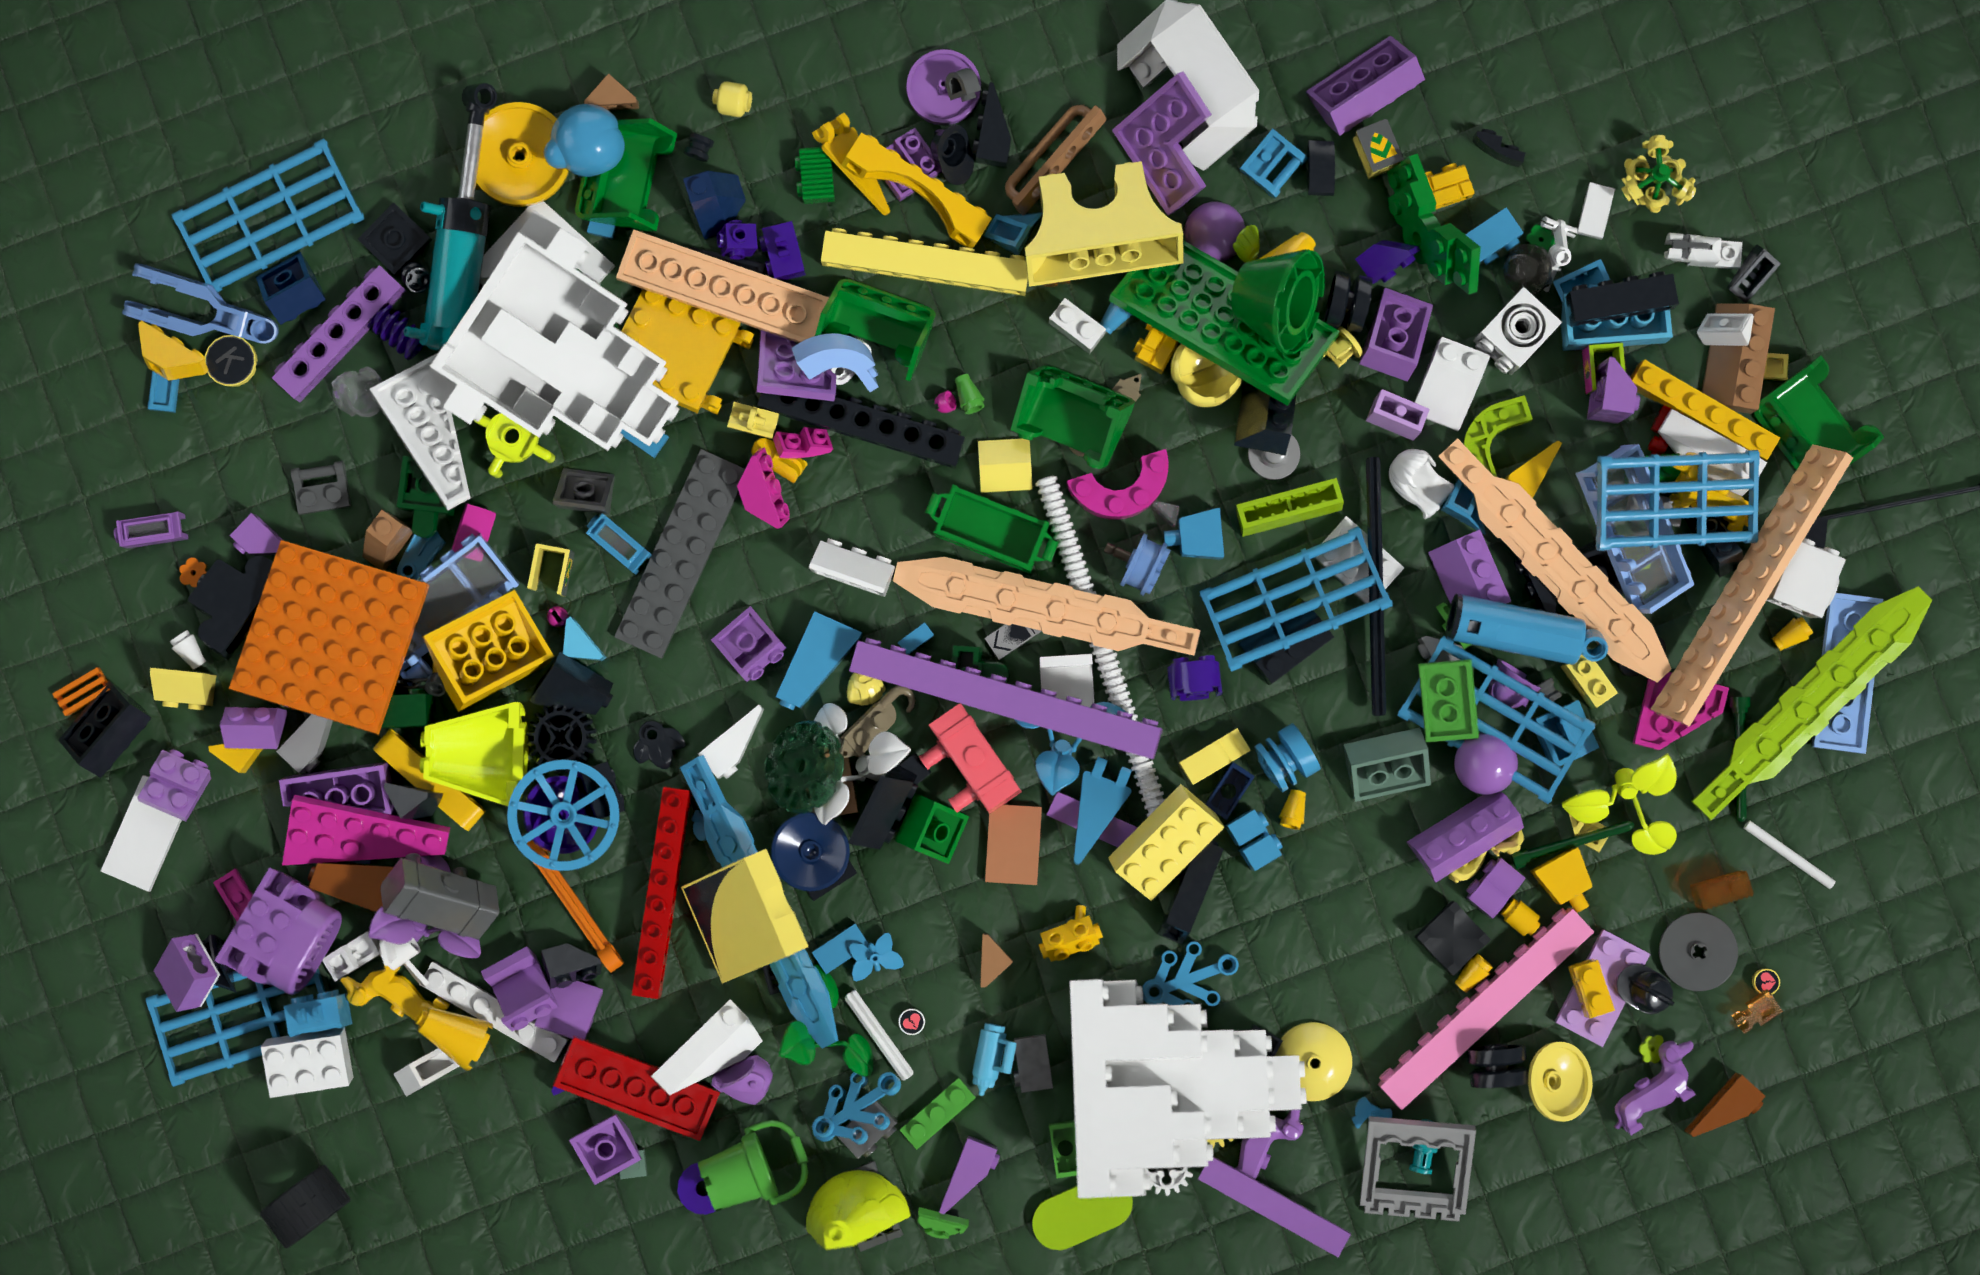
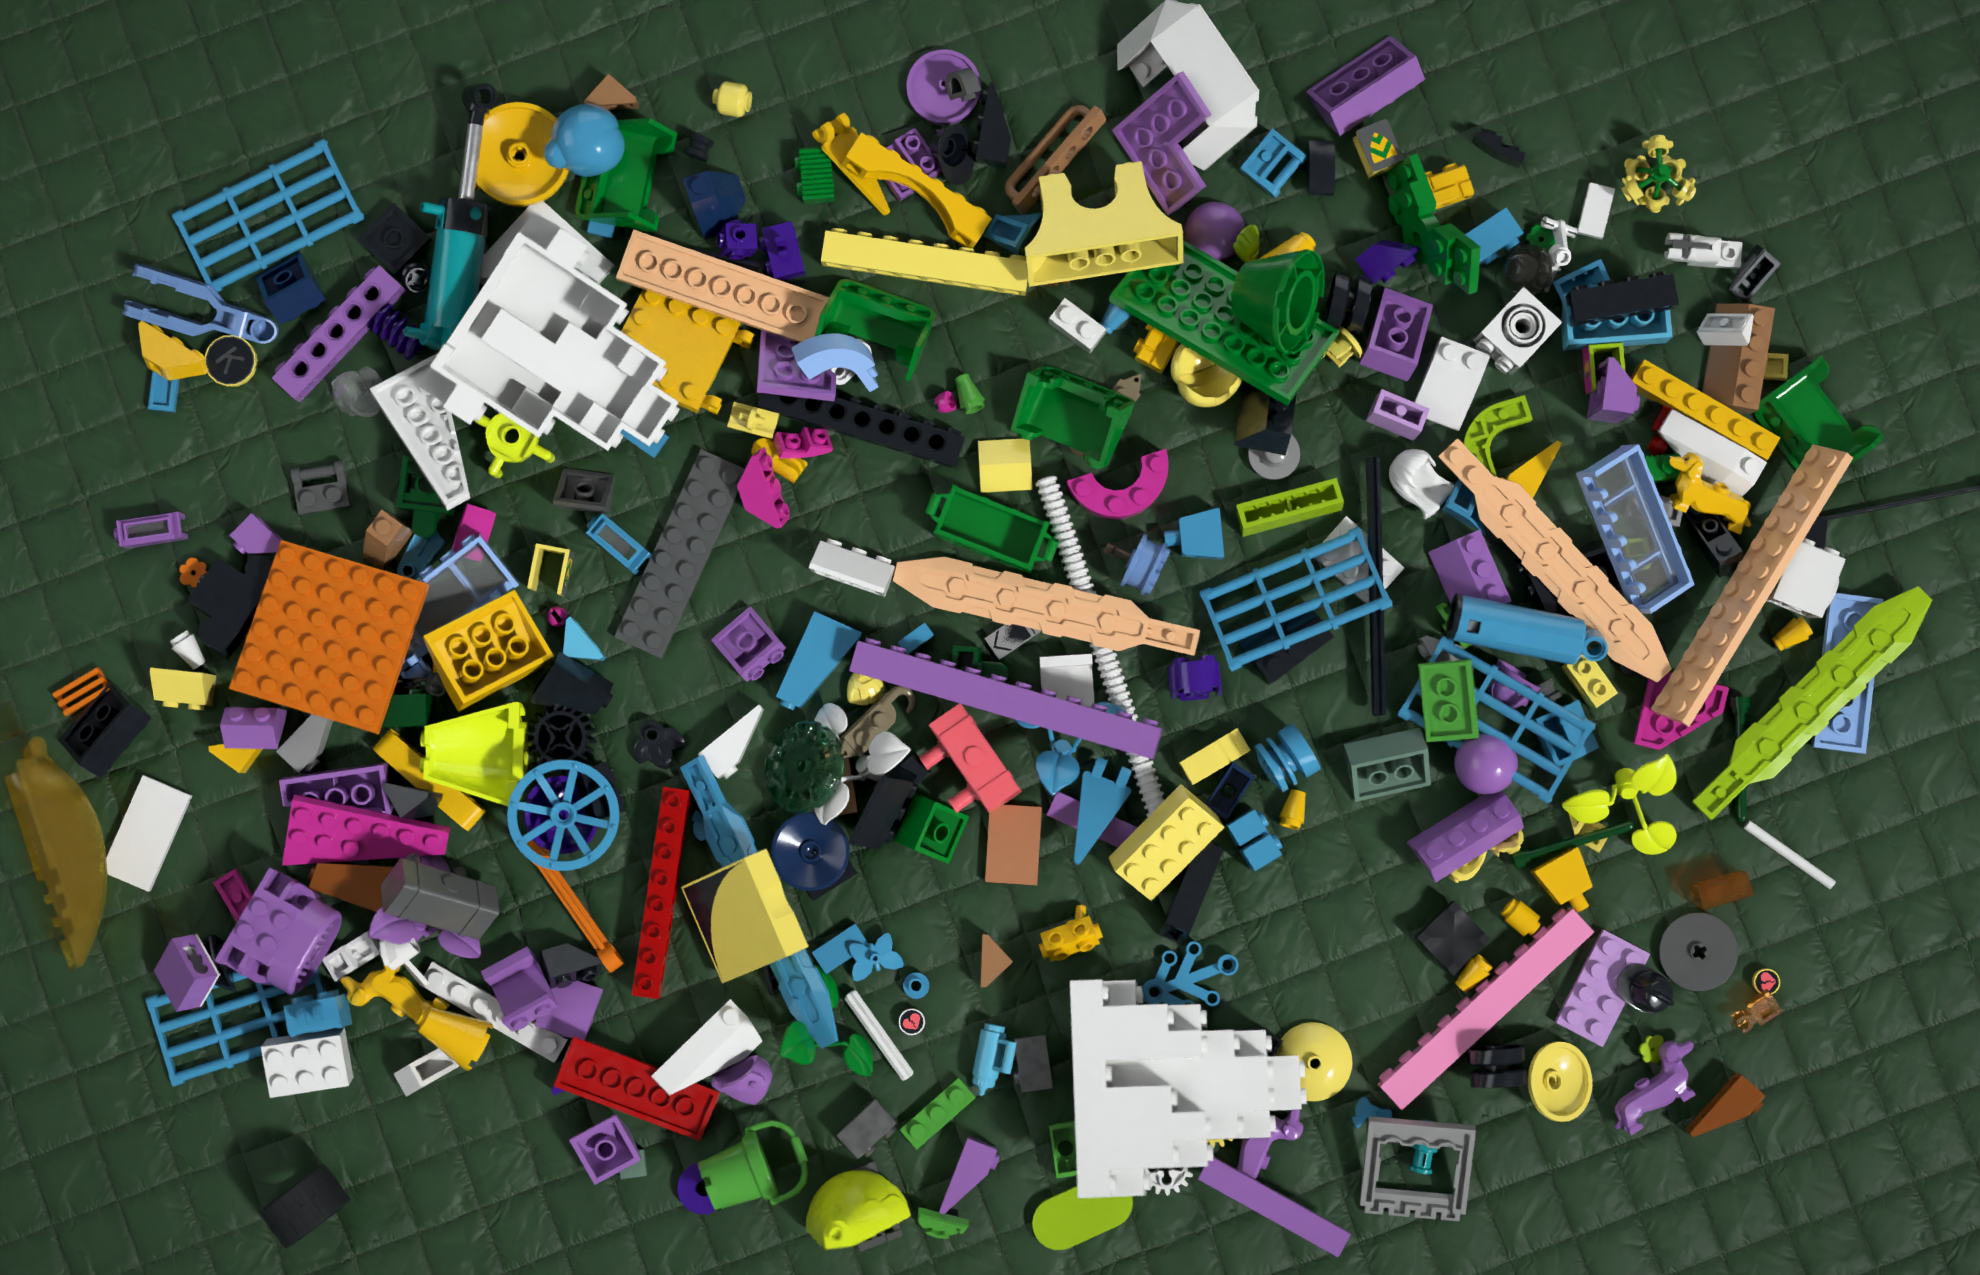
medium lavender plate [138,749,211,822] -> none
dark azure plant [812,1072,901,1145] -> none
clear slope [1152,501,1179,528] -> none
medium lavender brick [1466,858,1525,919] -> none
yellow brick [1568,959,1615,1018] -> none
dark azure door [1596,450,1760,551] -> none
none -> clear yellow windscreen [5,736,107,972]
none -> dark azure plate [903,972,929,999]

